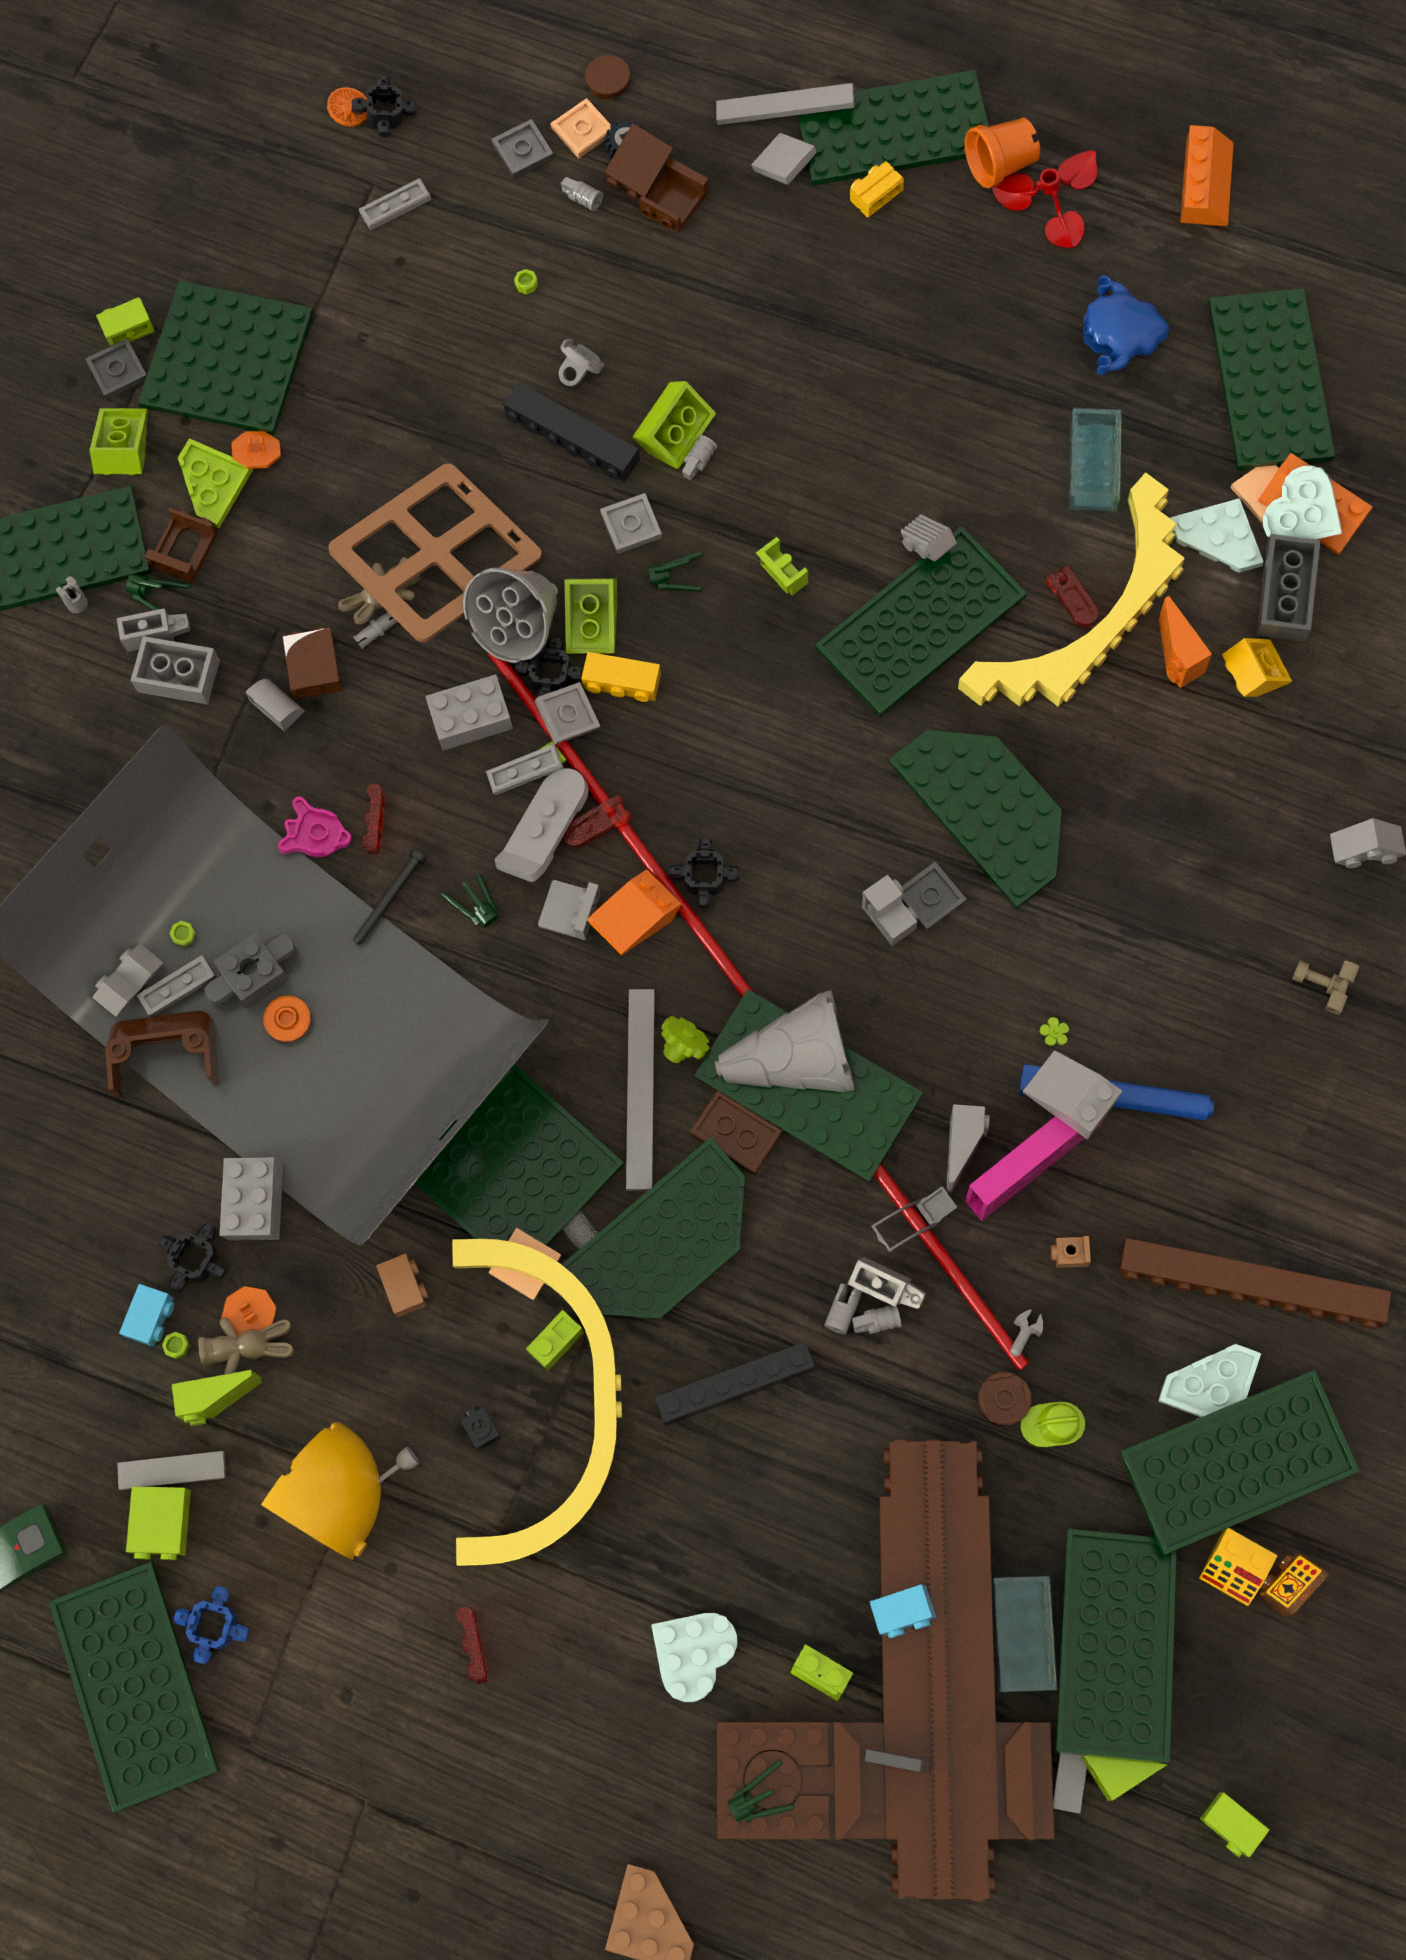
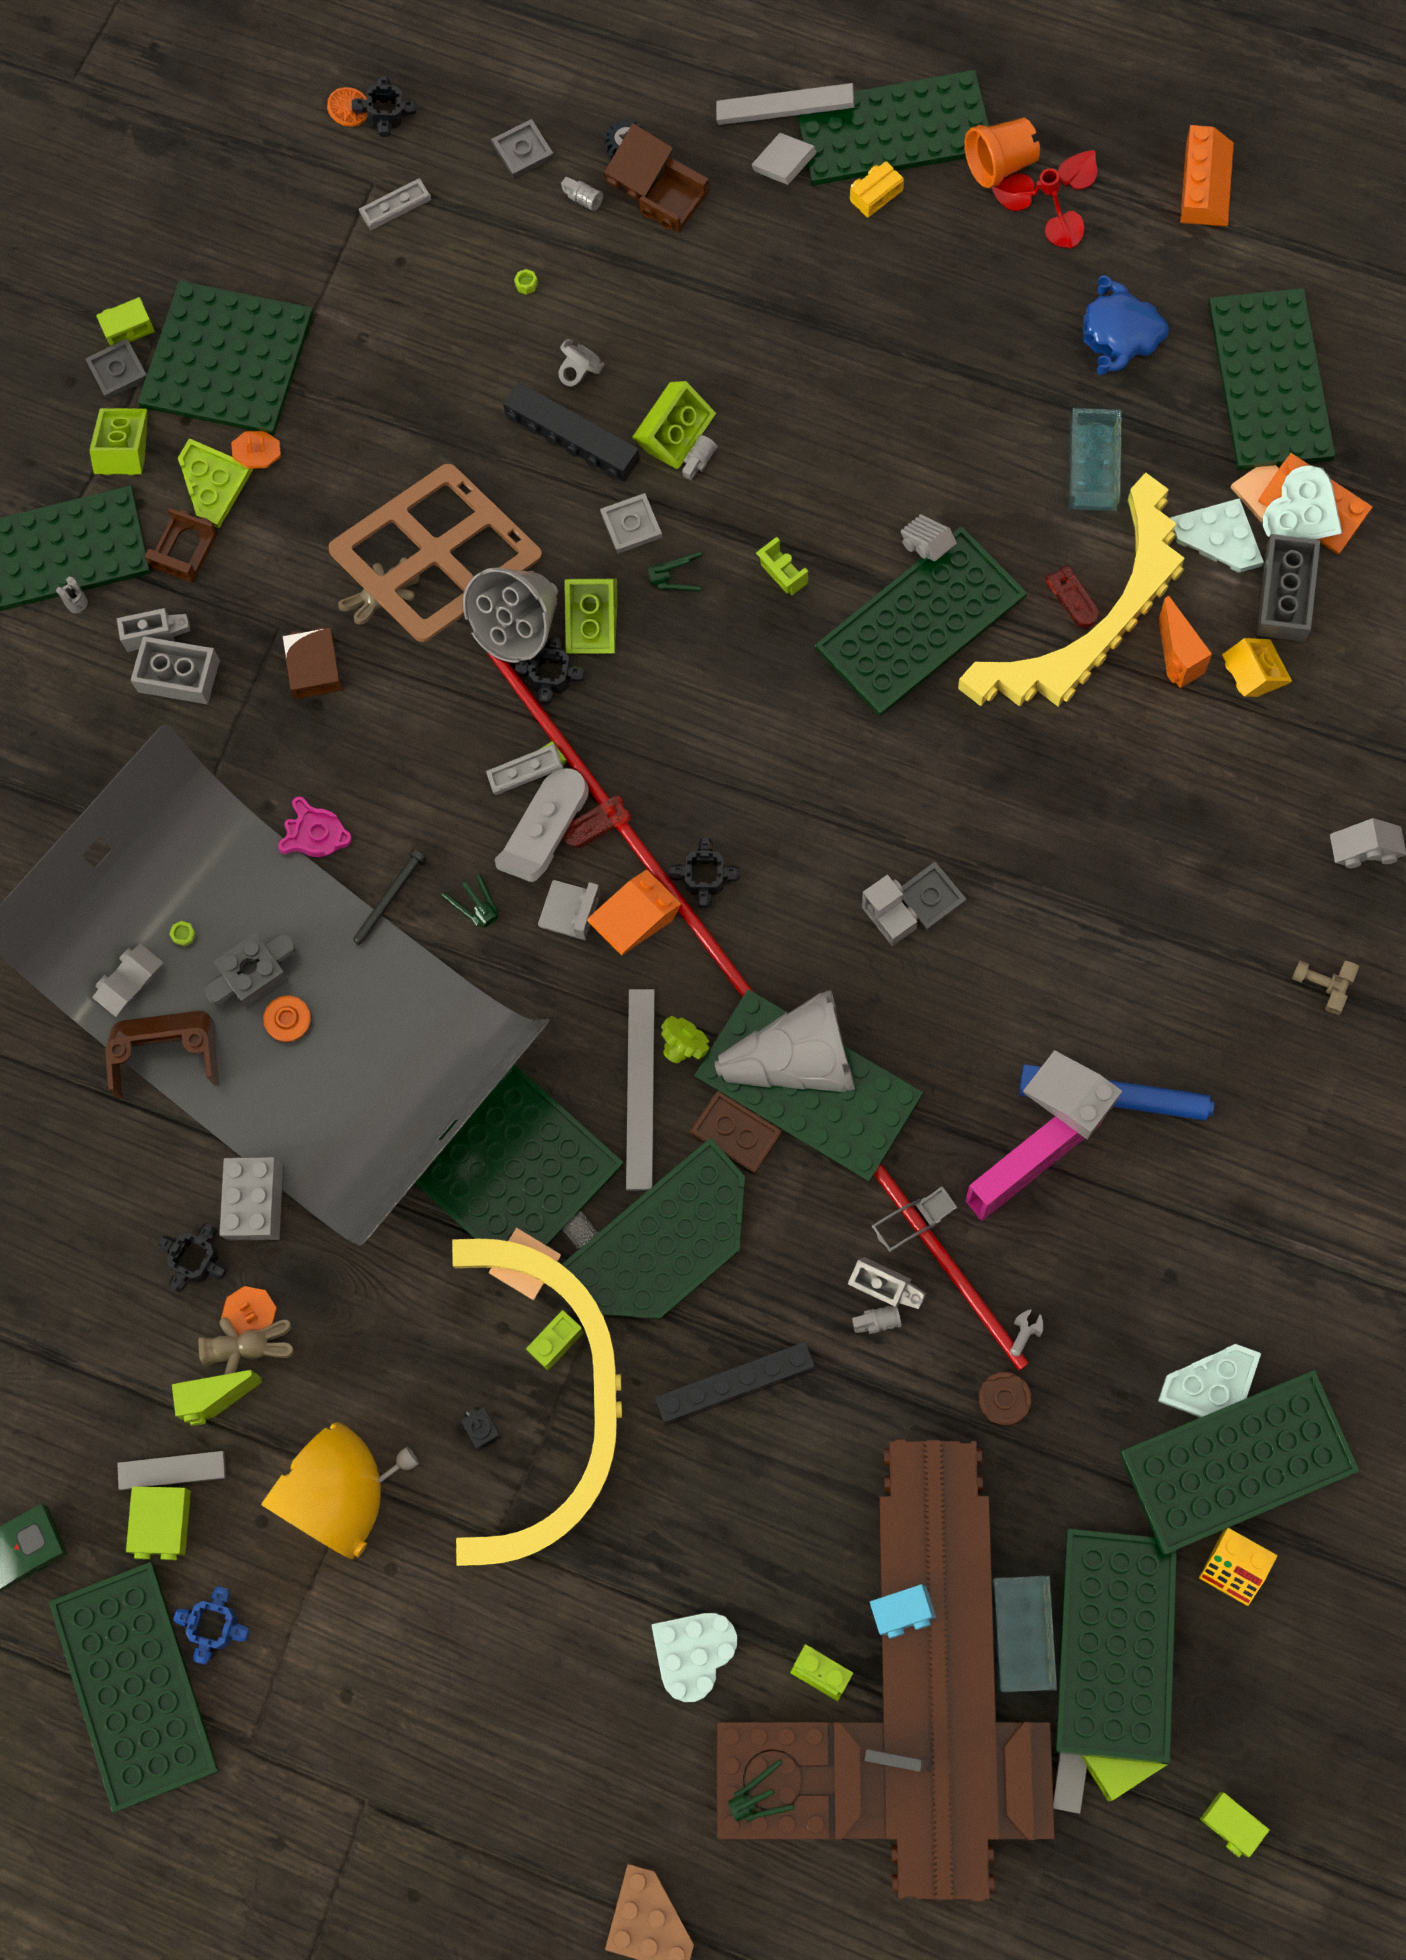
medium azure piece [119,1284,174,1347] -> none
dark green plant [126,574,190,611] -> none
light grey plate [137,955,216,1017] -> none
lime tile [162,1332,190,1359] -> none
light grey brick [245,679,305,732] -> none
light grey pin [353,612,398,649] -> none
clear red plate [363,784,385,854] -> none
medium nougat brick [376,1254,429,1318] -> none
light grey brick [425,674,513,751] -> none
clear red plate [456,1607,489,1685] -> none
light grey tile [535,682,600,745] -> none
light nougat tile [550,98,611,159] -> none
yellow brick [581,652,661,702] -> none
reddish brown tile [585,55,631,99] -> none
light grey hinge [824,1283,862,1335] -> none
dark green plate [888,730,1062,910] -> none
light grey slope [946,1104,989,1193] -> none
lime piece [1021,1402,1085,1447] -> none
lime plant [1040,1017,1069,1046] -> none
medium nougat brick [1051,1236,1091,1268] -> none
reddish brown brick [1118,1238,1391,1329] -> none
slope [1258,1553,1330,1618] -> none

